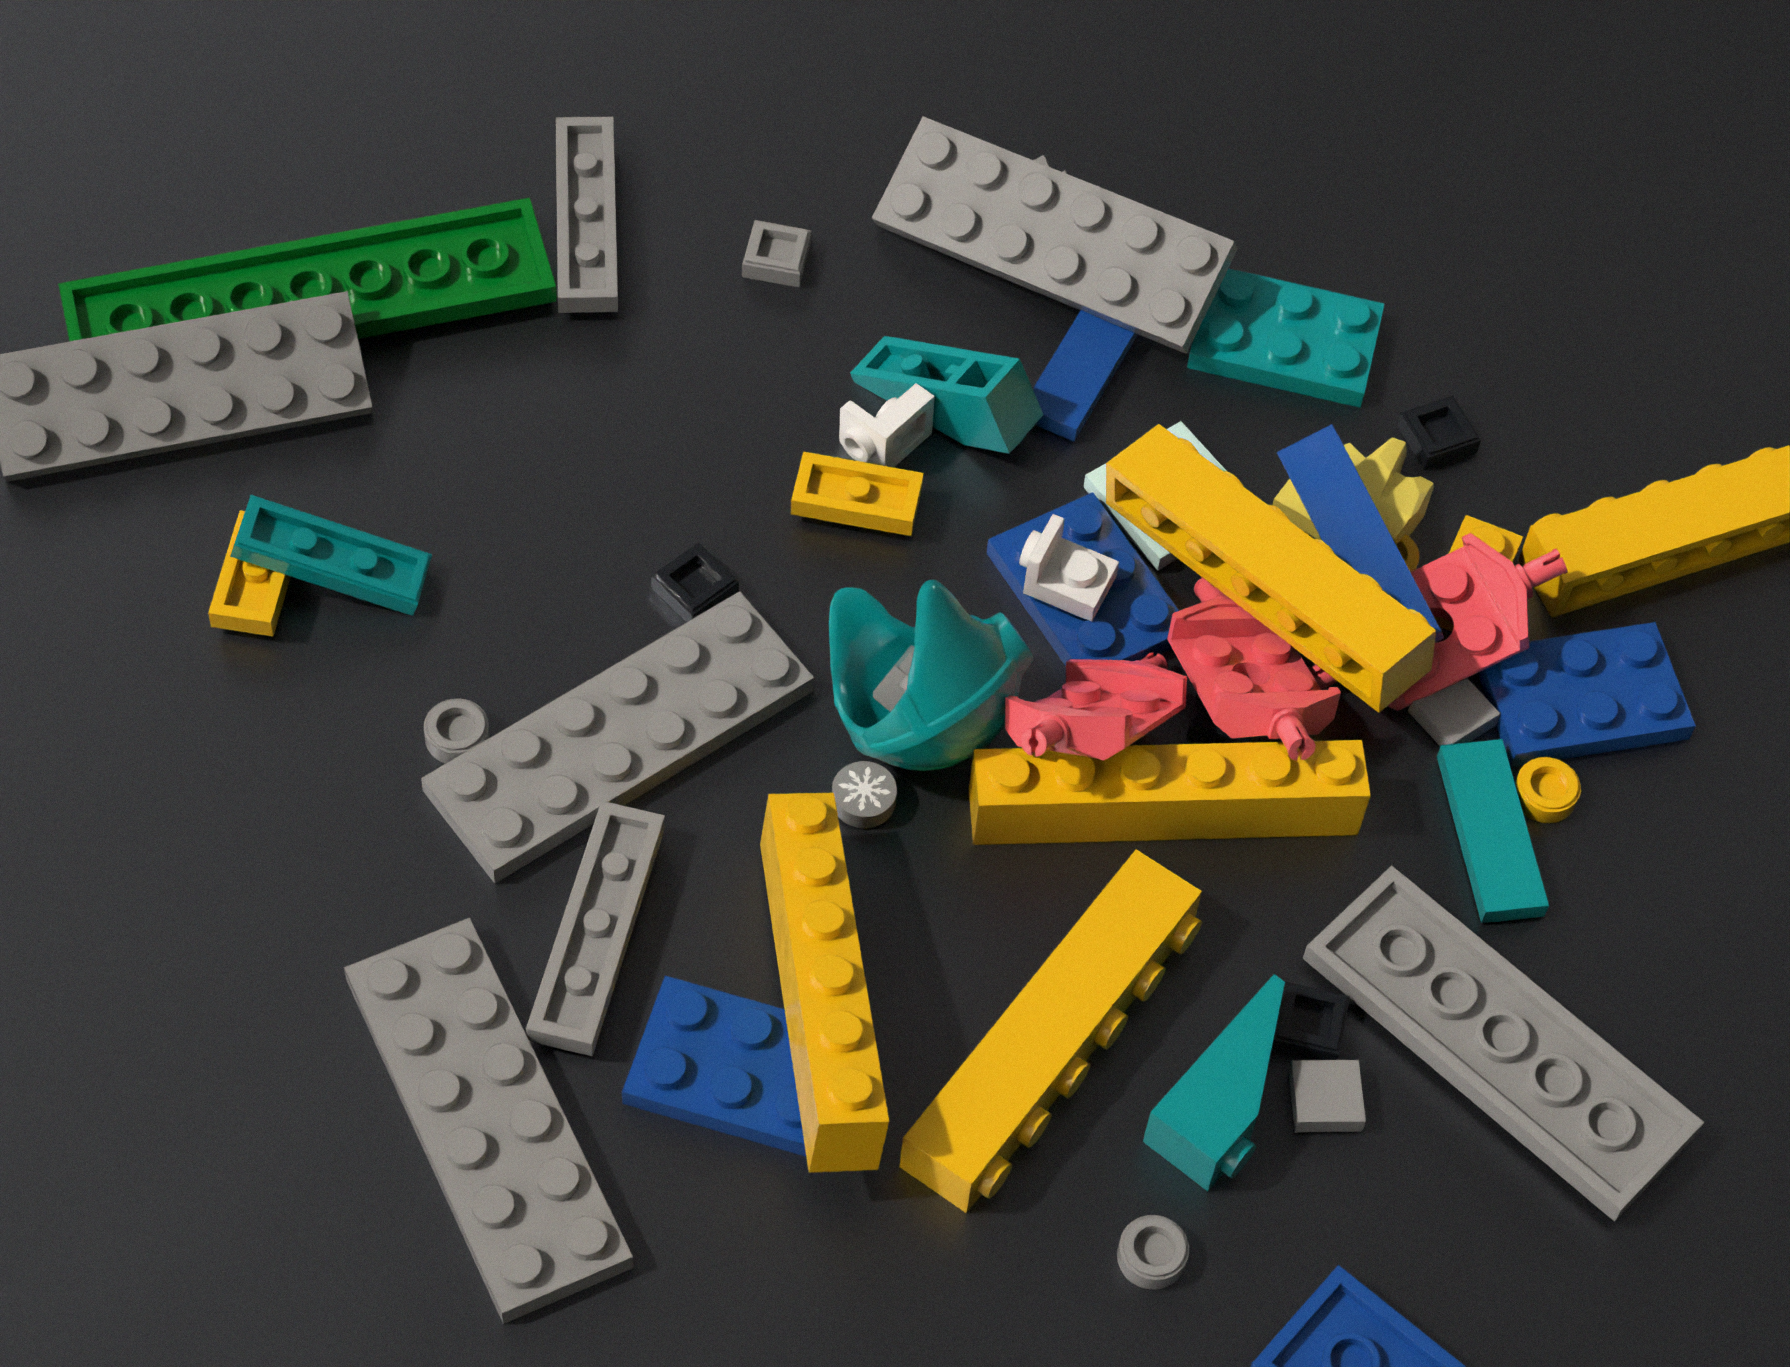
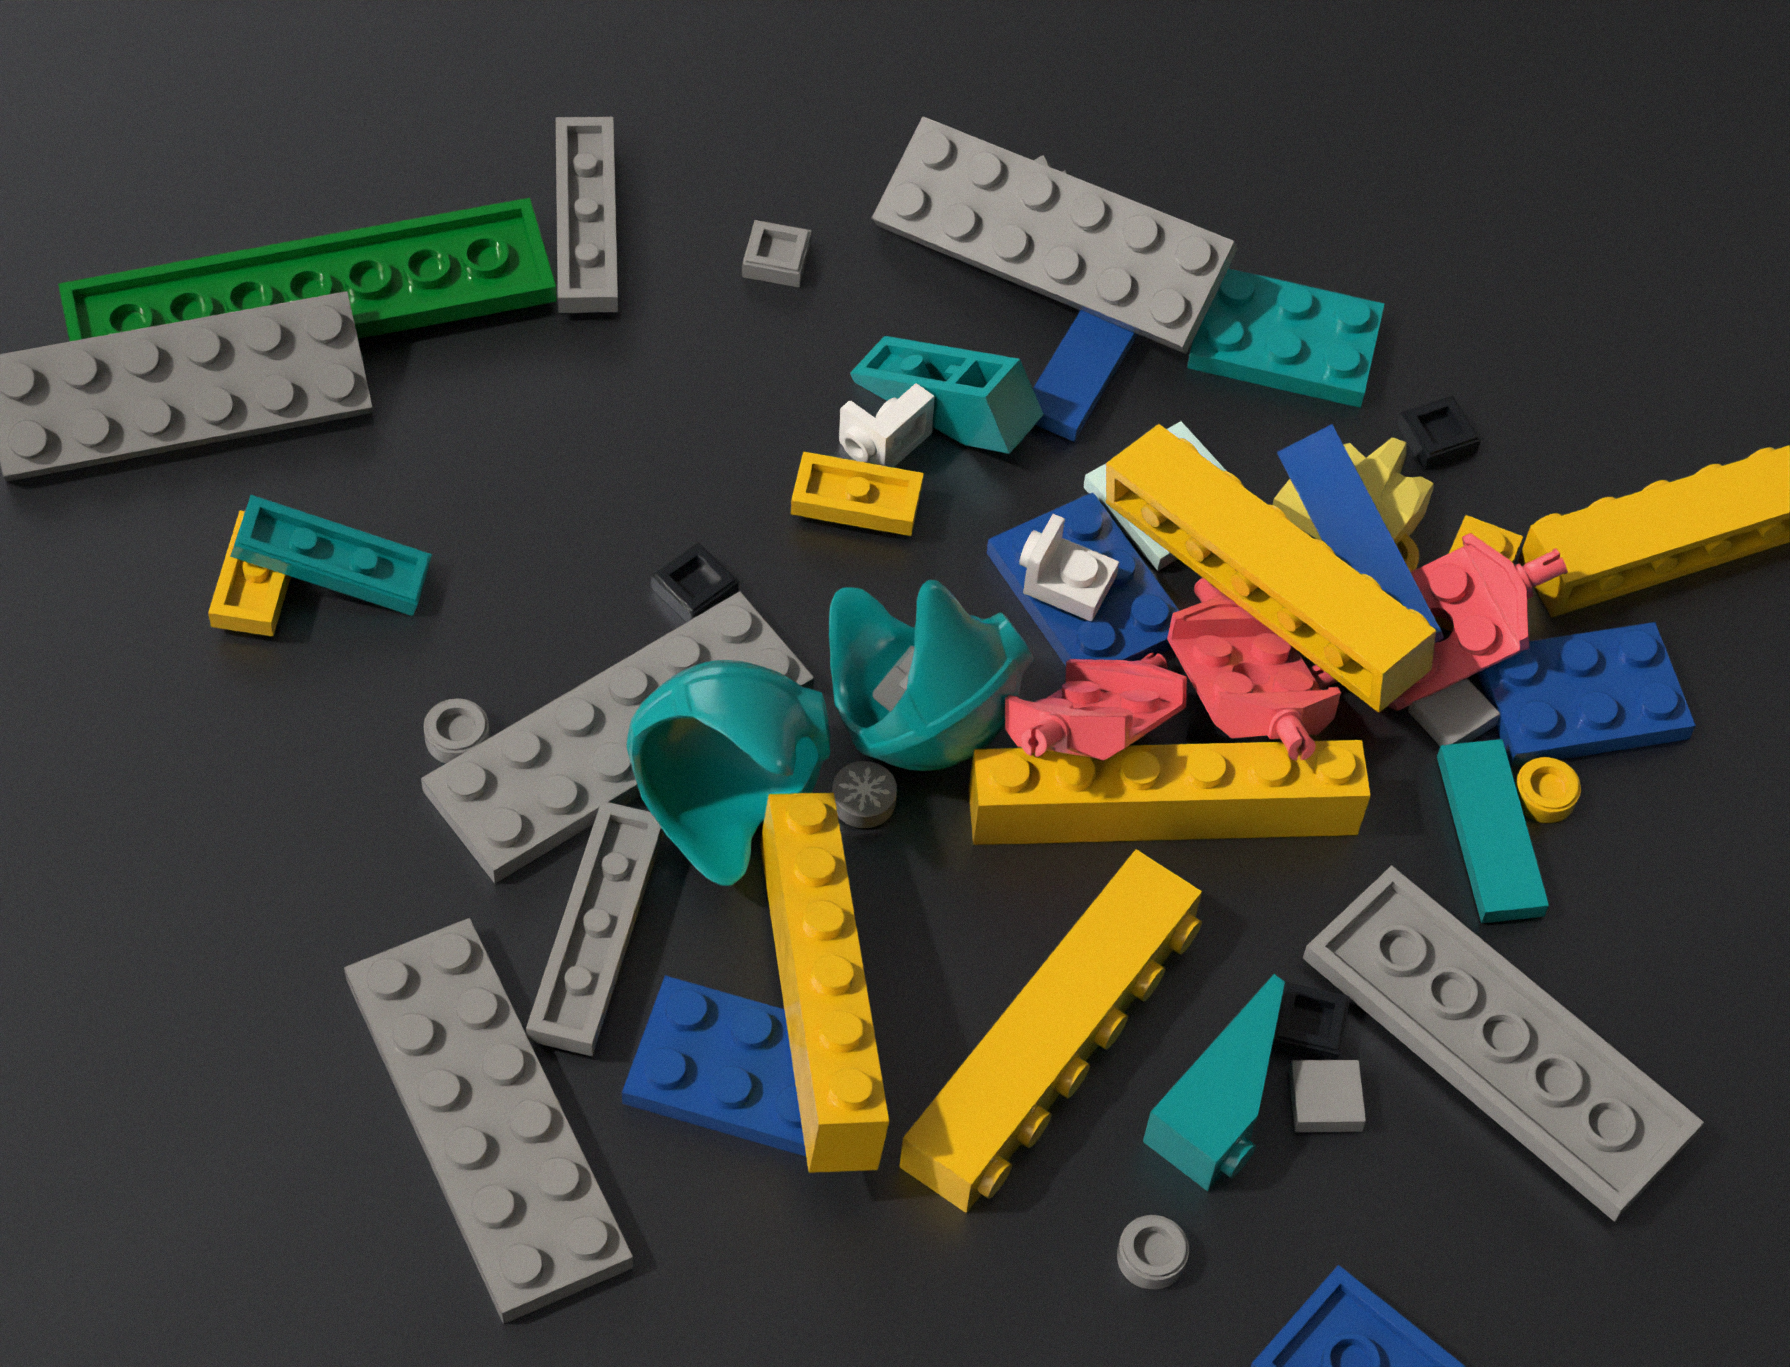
none -> teal piece [626,660,831,886]

